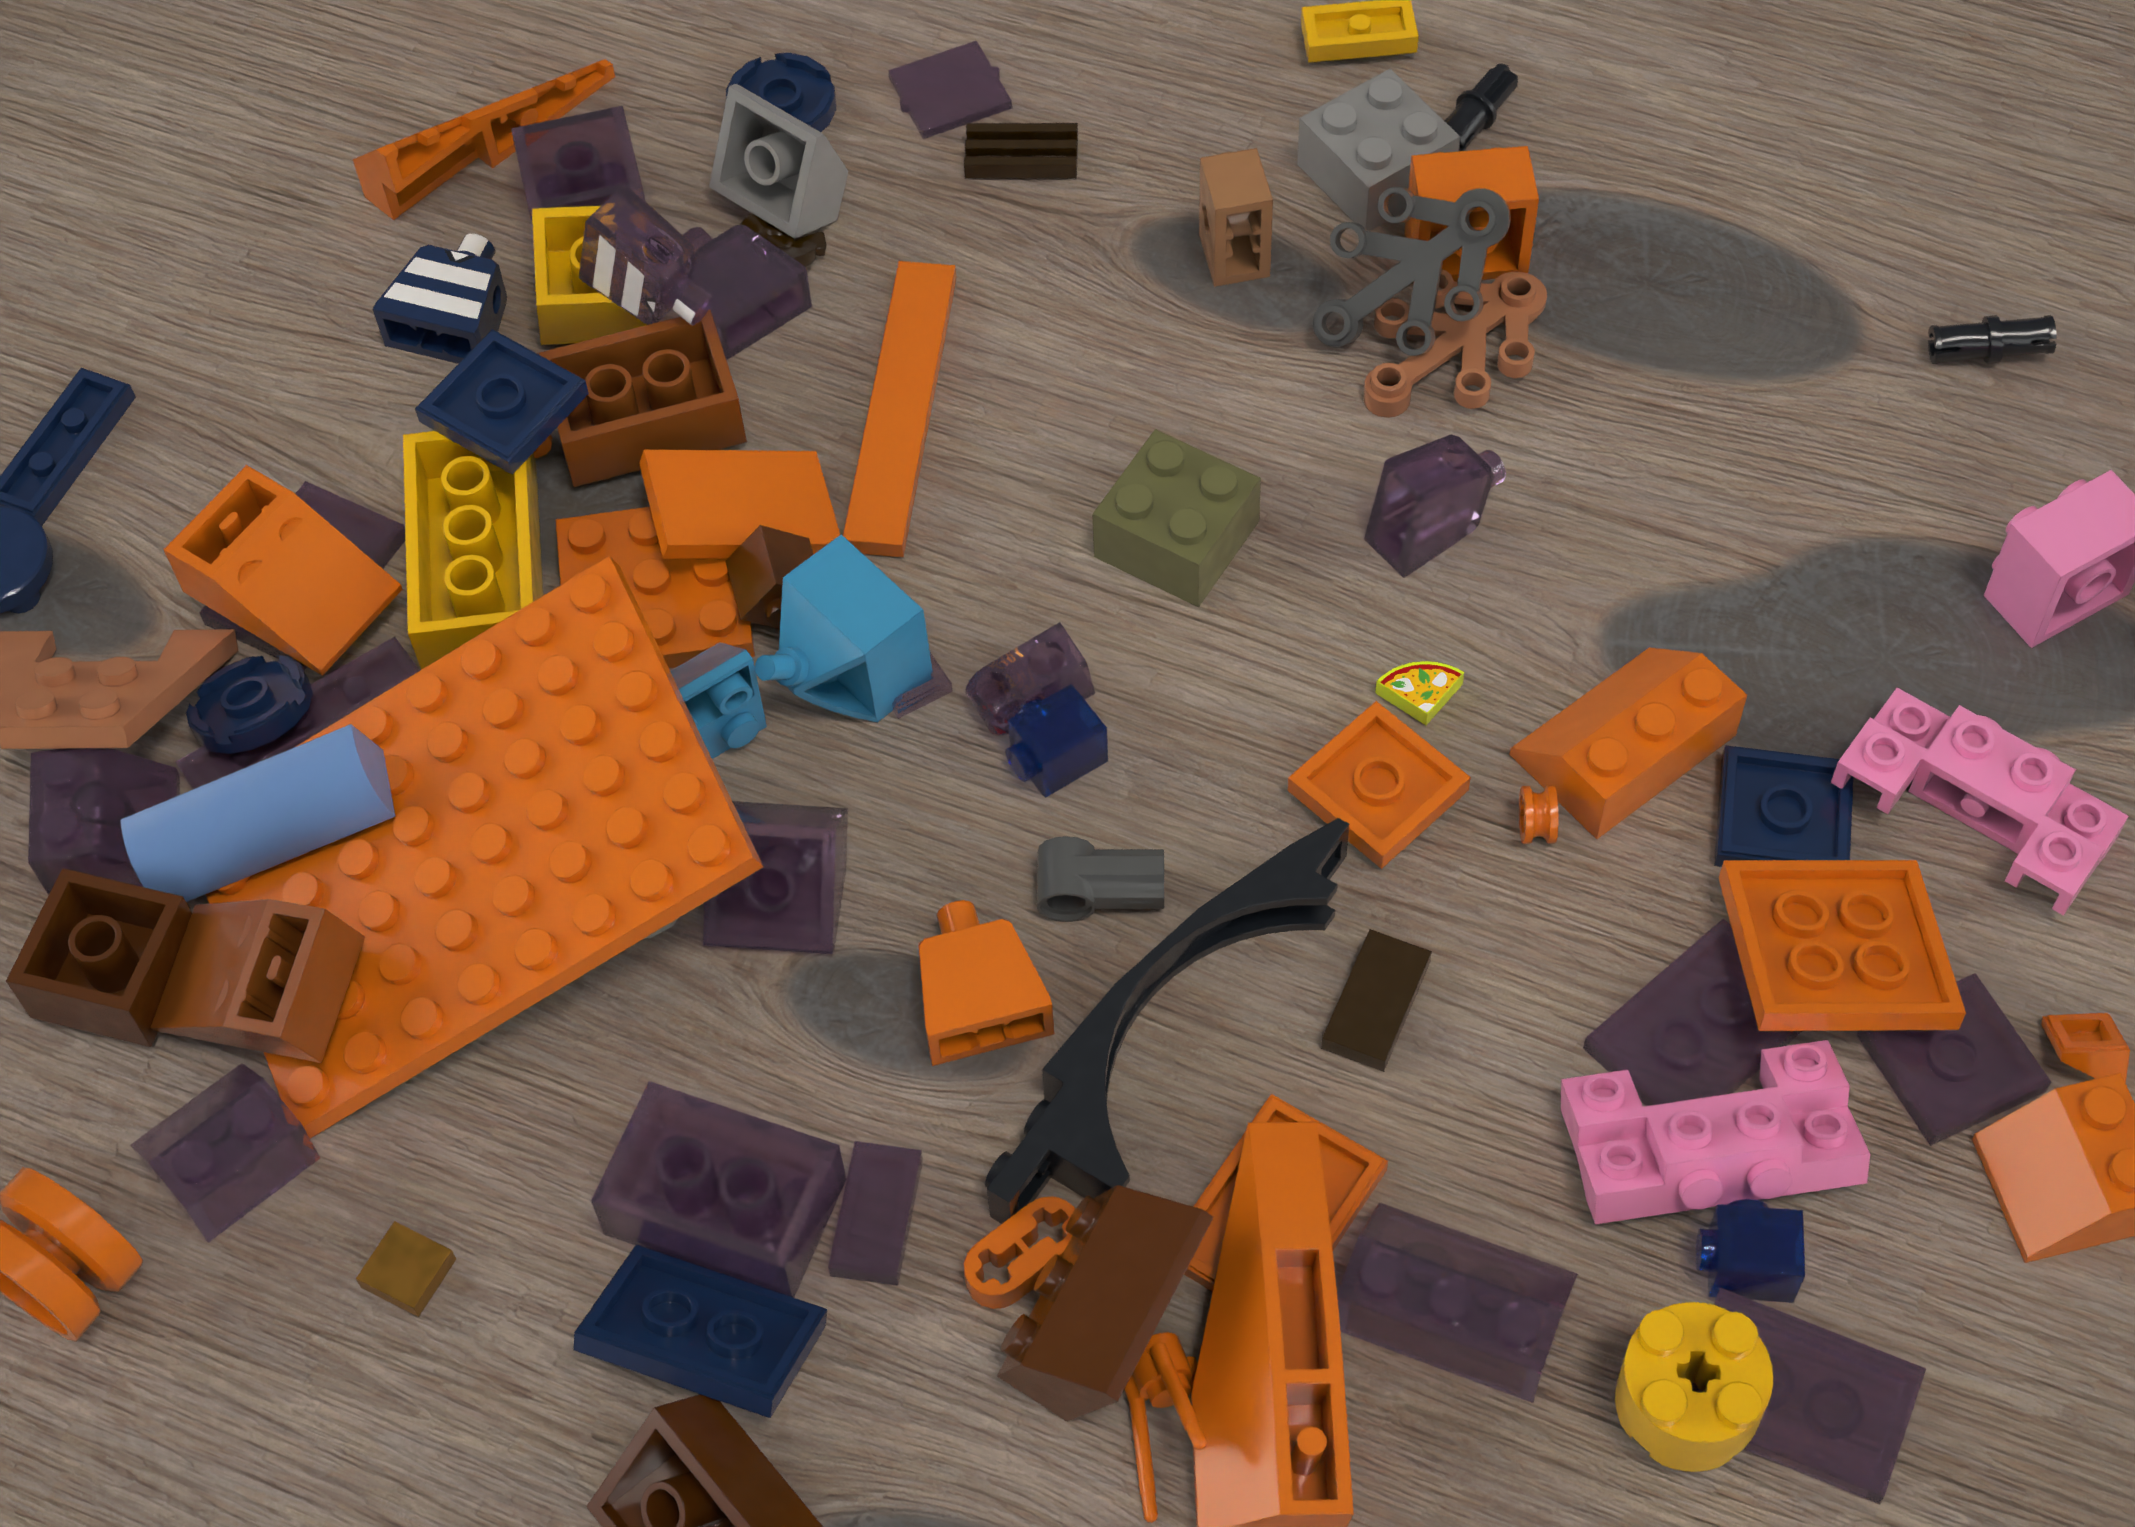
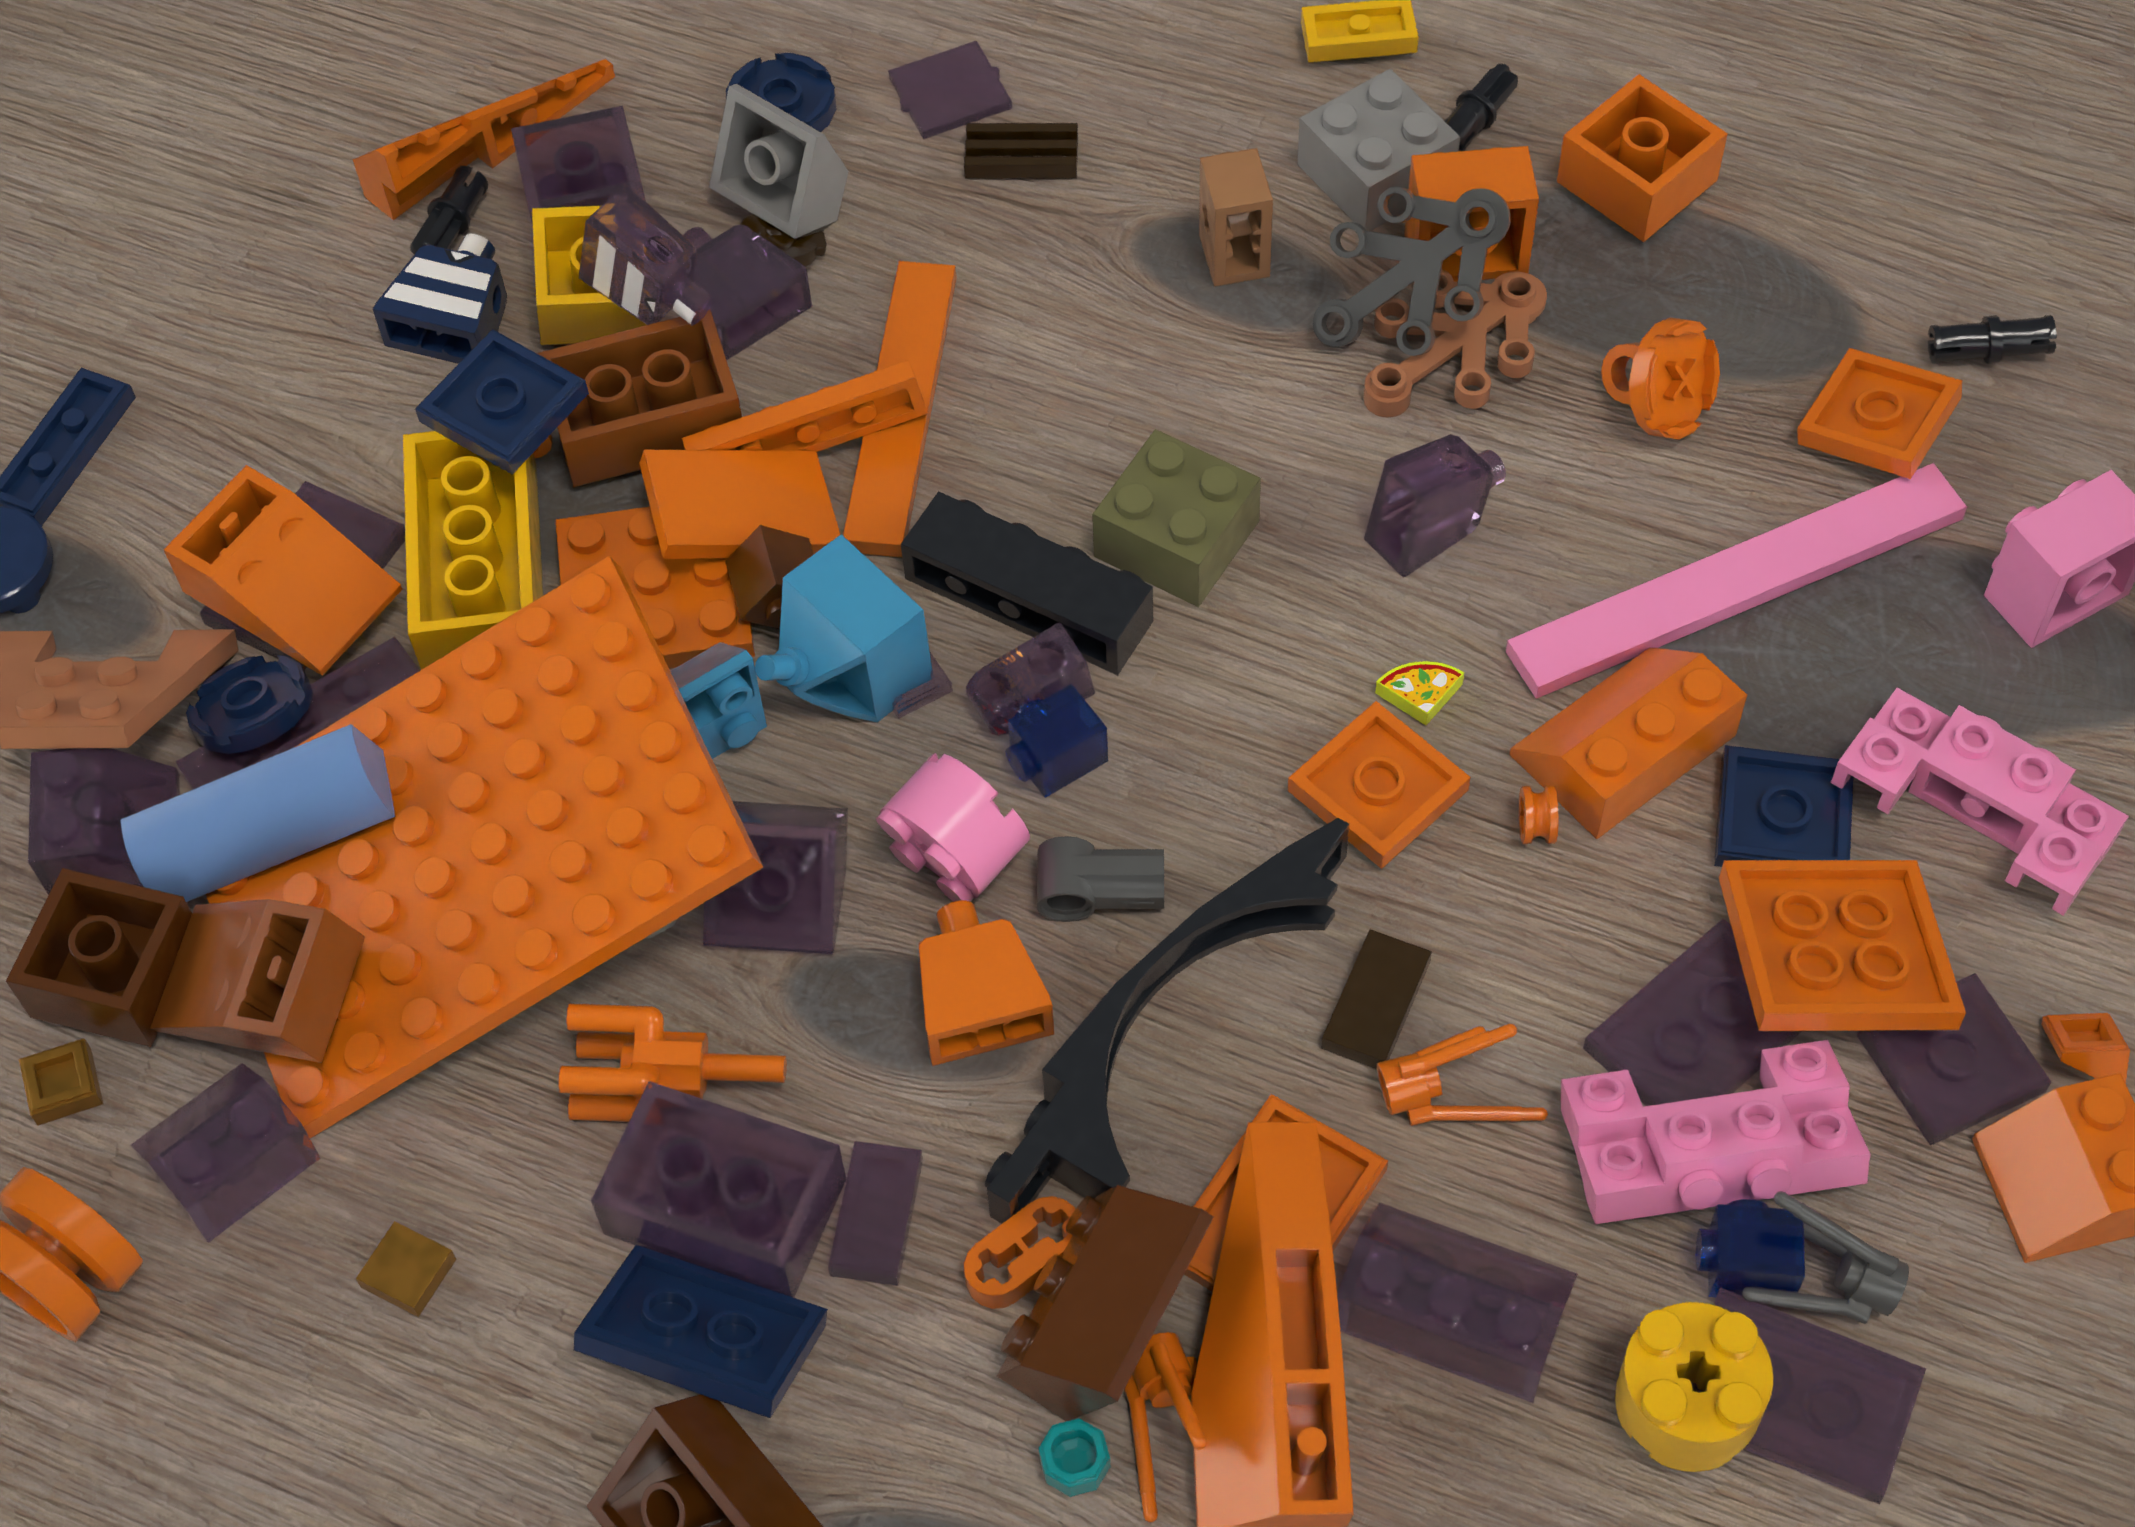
none -> pearl gold tile [19,1038,103,1126]
none -> black axle [410,166,488,254]
none -> orange plant [559,1004,787,1123]
none -> orange plate [682,360,928,452]
none -> bright pink brick [876,753,1030,902]
none -> black brick [901,491,1153,676]
none -> teal tile [1039,1418,1111,1497]
none -> orange plant [1377,1024,1548,1126]
none -> bright pink tile [1506,463,1967,699]
none -> orange brick [1557,74,1728,243]
none -> orange tile [1601,317,1720,440]
none -> dark grey plant [1742,1191,1909,1324]
none -> orange plate [1797,348,1962,479]

